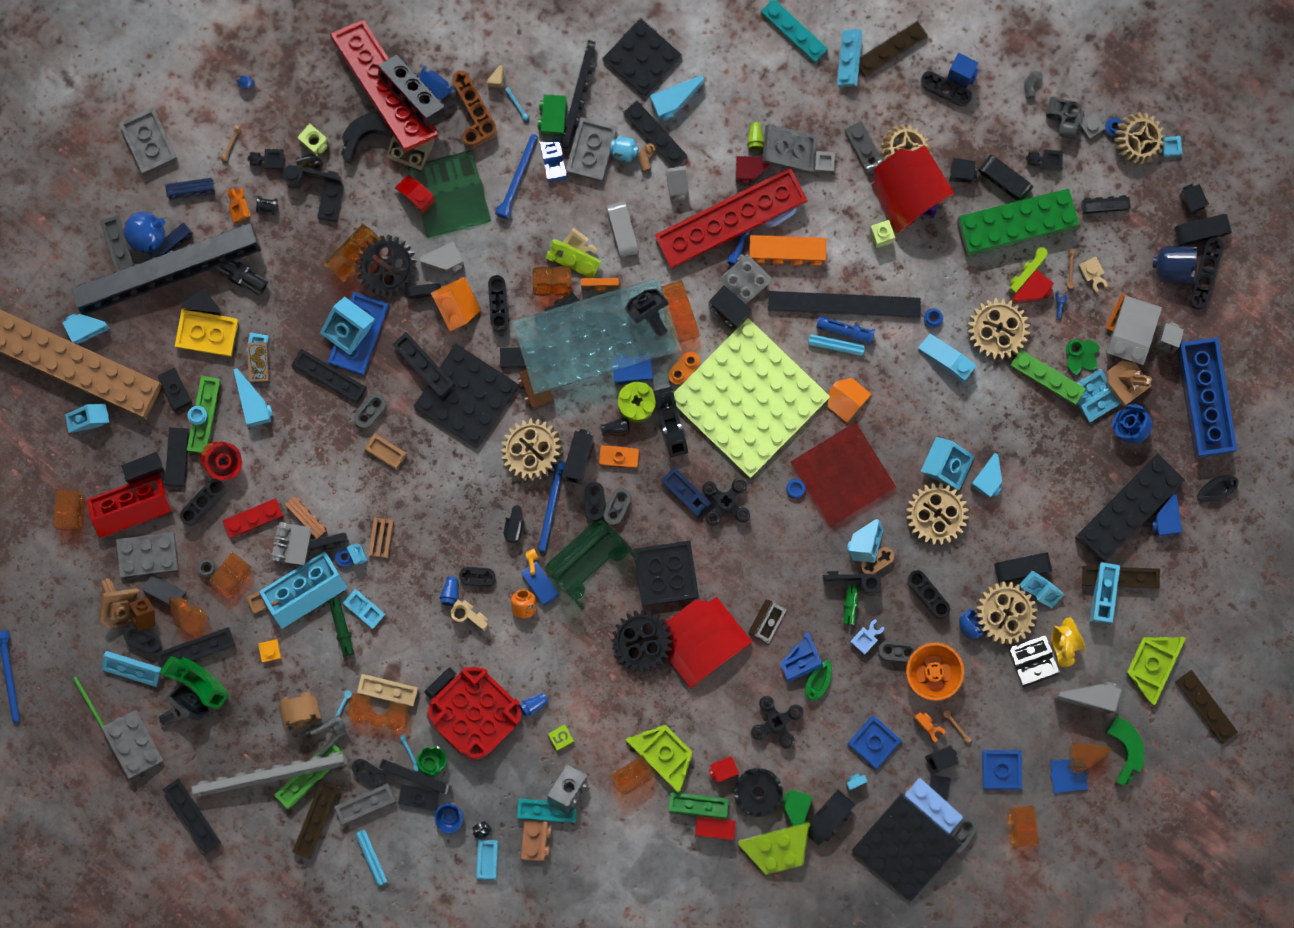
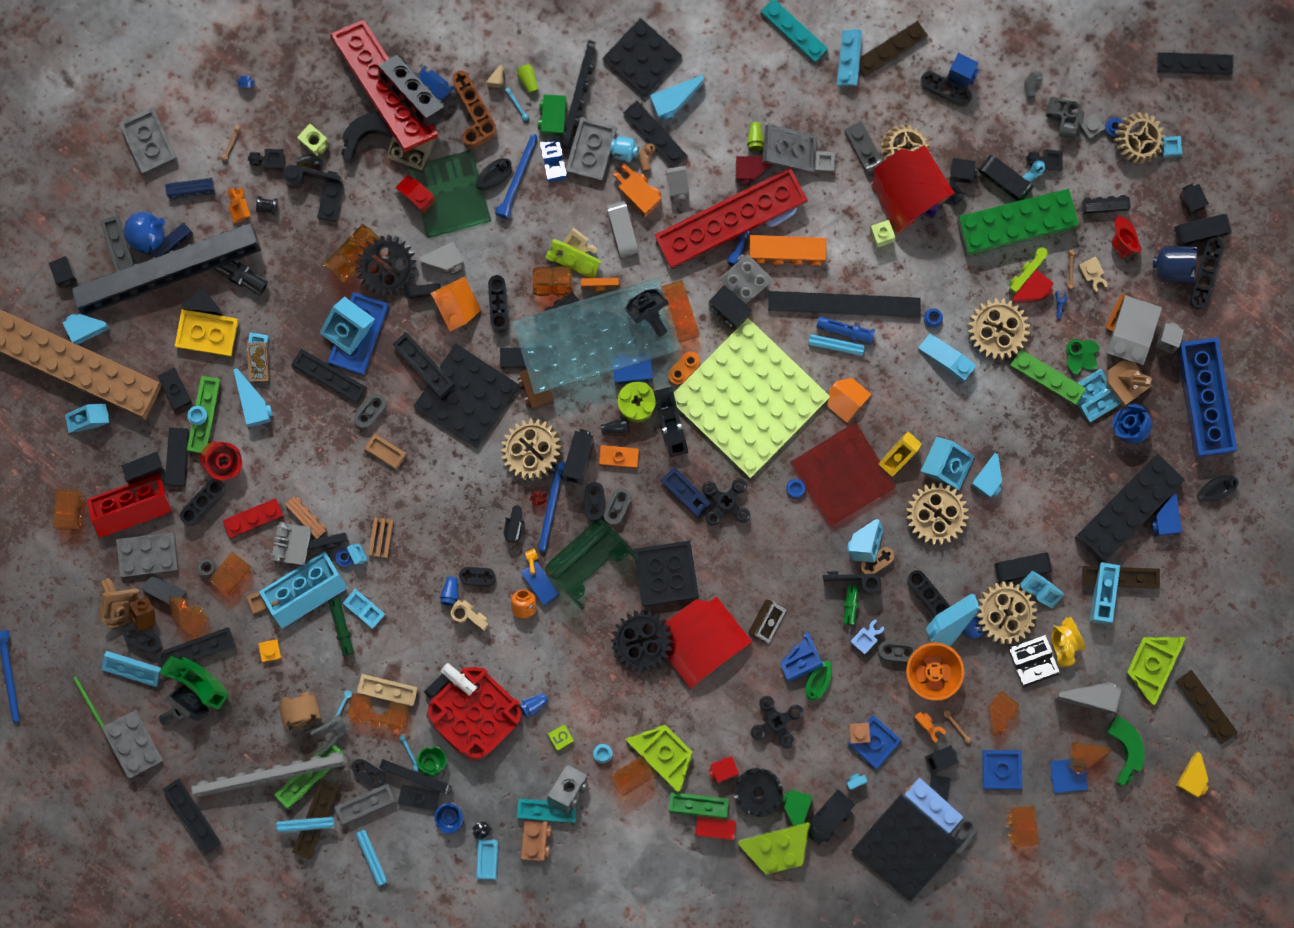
none -> black brick [49,256,77,288]
none -> medium azure axle [276,817,334,832]
none -> white axle [441,663,477,696]
none -> black arm [475,158,512,190]
none -> lime cone [516,63,539,93]
none -> clear red plate [529,490,548,506]
none -> medium azure plate [593,744,613,764]
none -> orange hinge [612,164,662,217]
none -> nougat plate [849,723,870,744]
none -> yellow slope [879,431,922,477]
none -> medium azure slope [926,594,980,647]
none -> black bush [949,180,966,205]
none -> clear orange slope [988,690,1020,736]
none -> medium azure arm [1022,161,1045,182]
none -> red piece [1111,216,1142,259]
none -> black plate [1157,52,1233,75]
none -> yellow slope [1176,752,1209,798]

